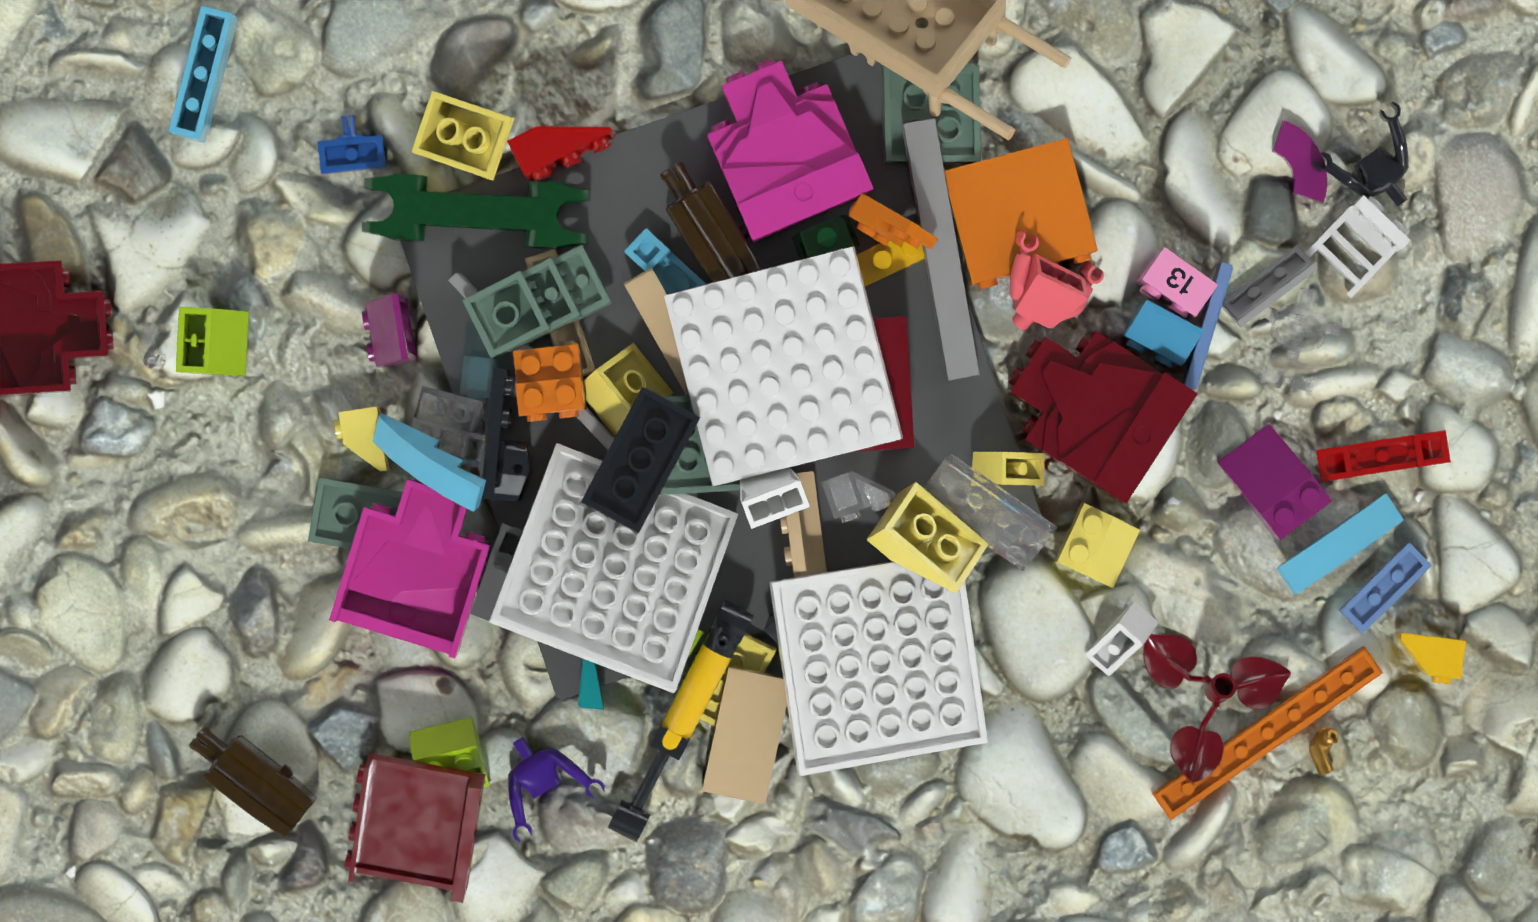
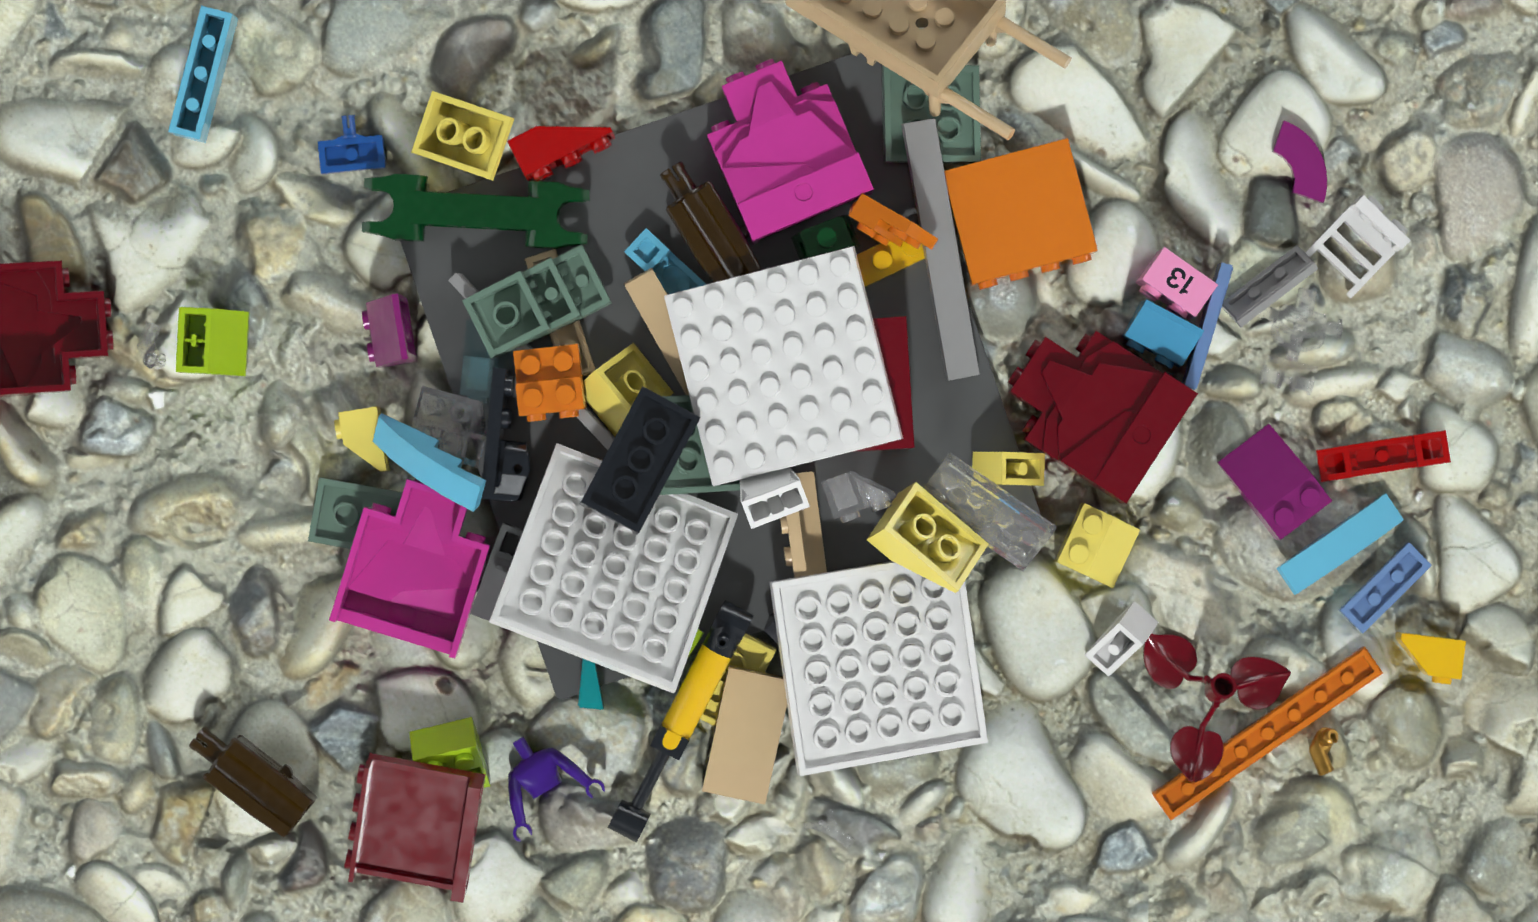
coral torso [1009,231,1104,330] -> none
black piece [1311,102,1409,207] -> none

